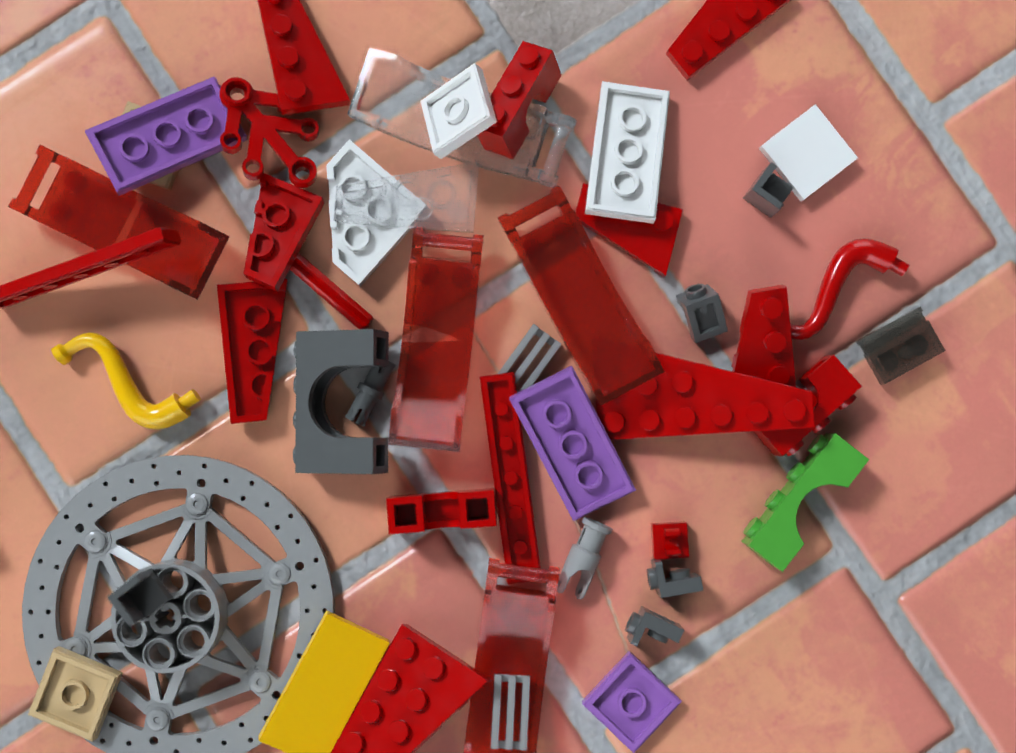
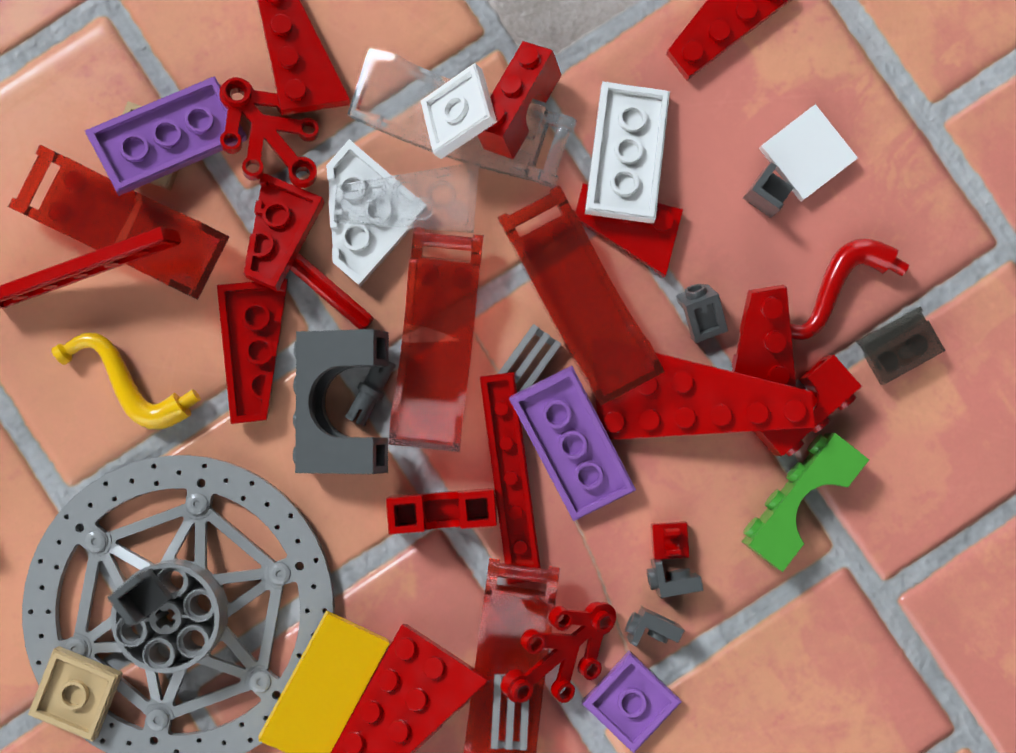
light grey piece [556,517,613,600] -> none
none -> red plant [501,602,616,703]

